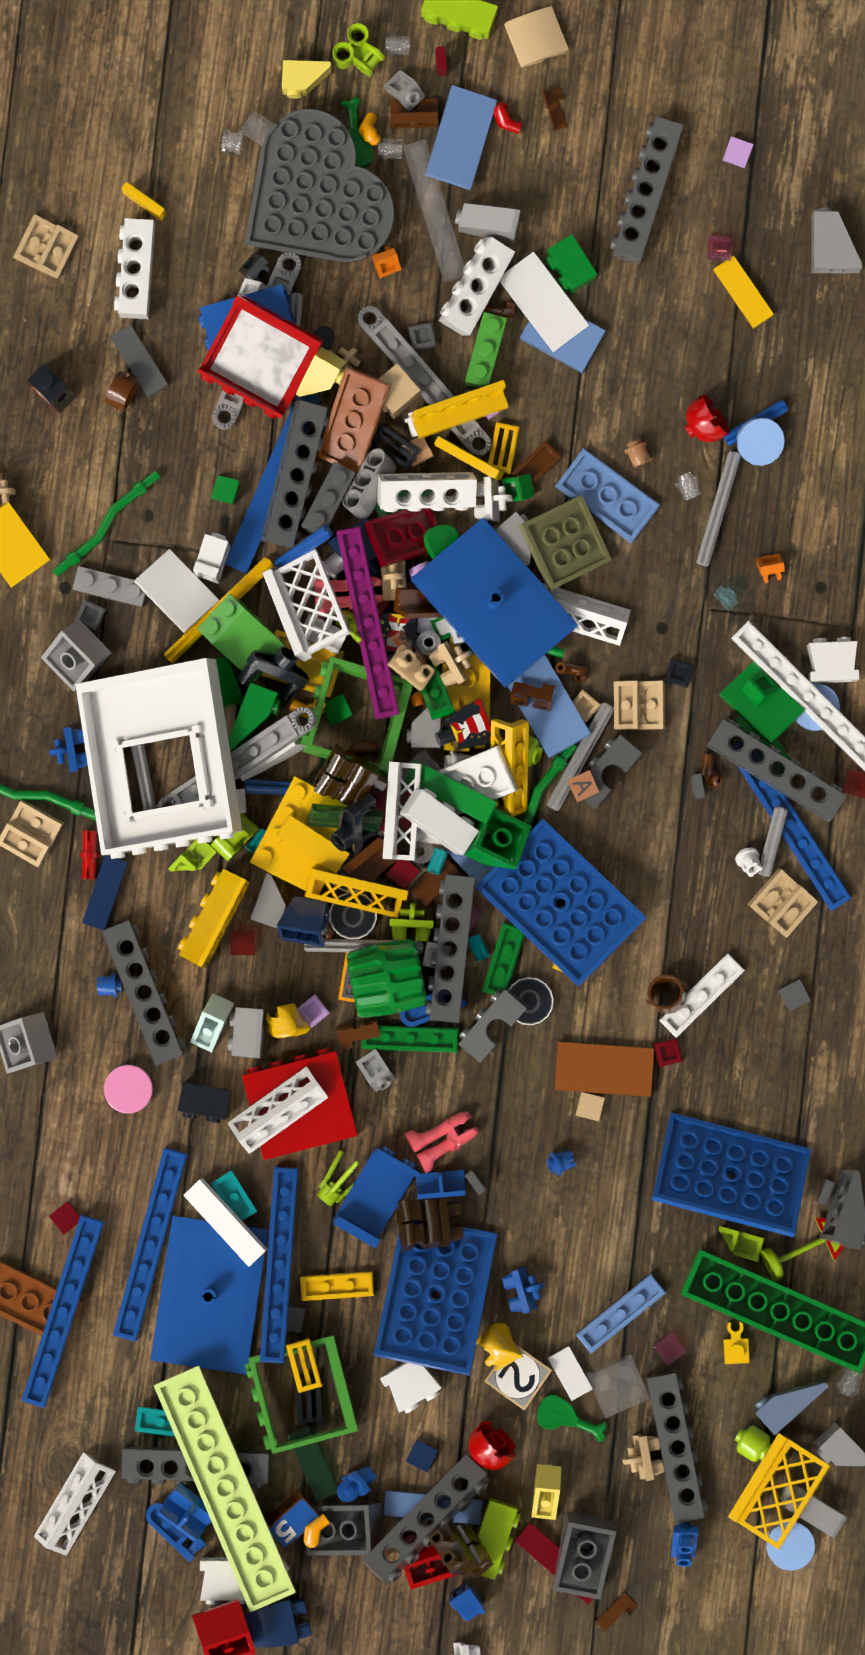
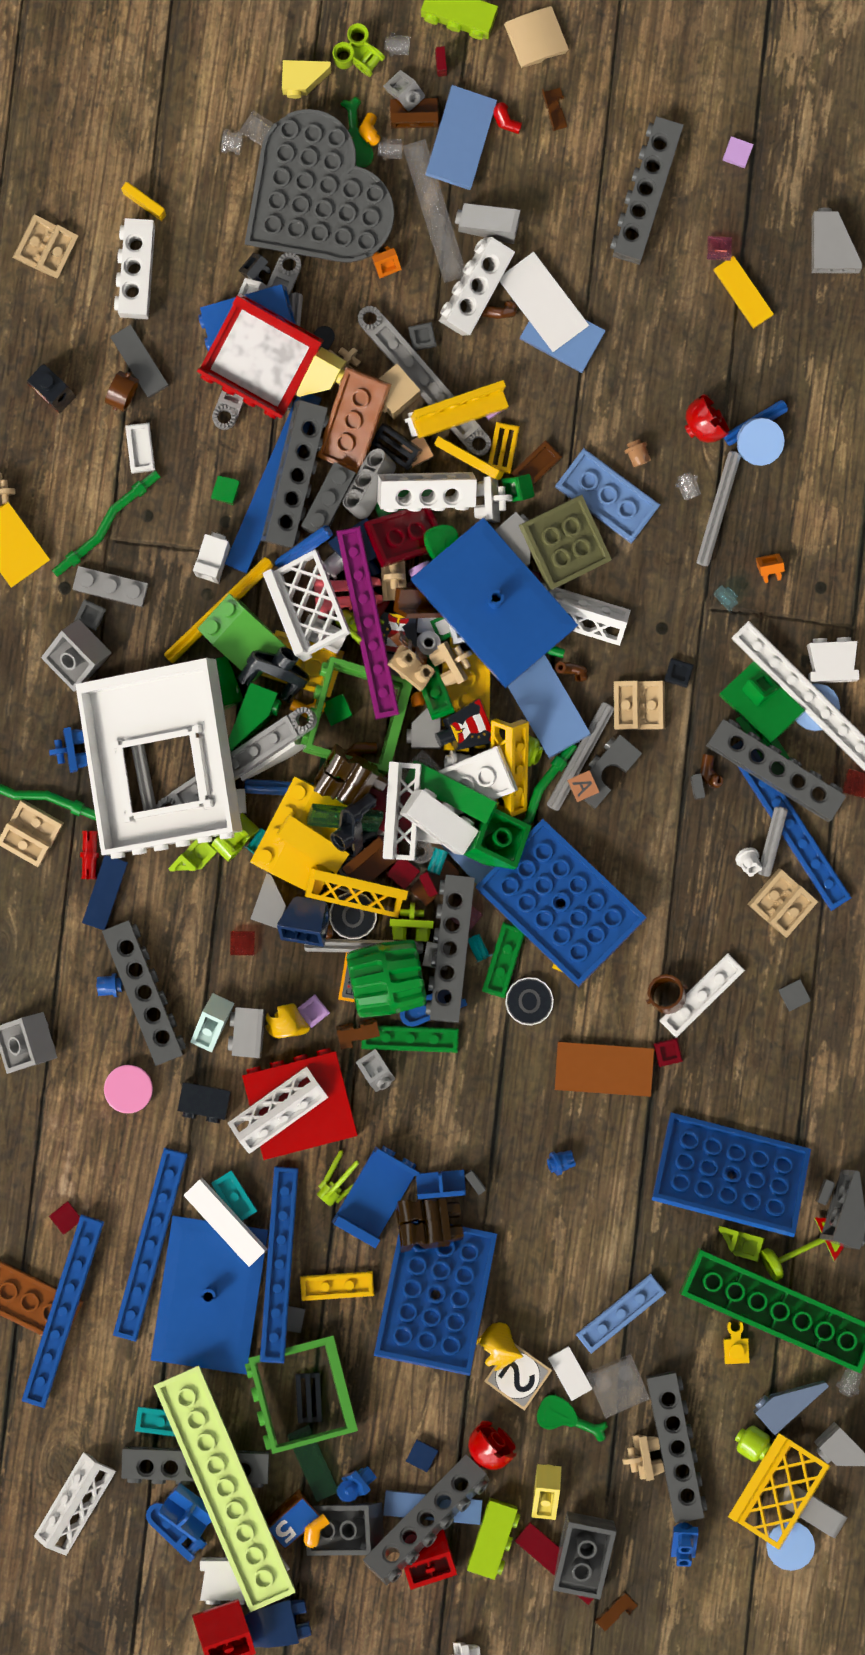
white tile [134,549,219,633] -> none
yellow slope [178,869,250,968] -> none
yellow tile [286,1339,322,1393] -> none
white hips [380,1362,442,1413] -> none
coral piece [404,1111,479,1173] -> none
dark brown hips [429,1523,494,1579] -> none
blue panel [449,1580,486,1621] -> none
dark grey arch [458,987,529,1063] -> none
bright green brick [465,312,507,389] -> none
blue hips [502,1266,545,1314] -> none
reddish brown piece [510,682,555,711] -> none
green brick [546,234,597,294] -> none
tan tile [573,690,601,723] -> none
tan tile [575,1092,605,1121] -> none
clear pink tile [653,1331,687,1366] -> none
none -> white tile [125,423,155,474]
none -> dark red tile [419,872,438,898]

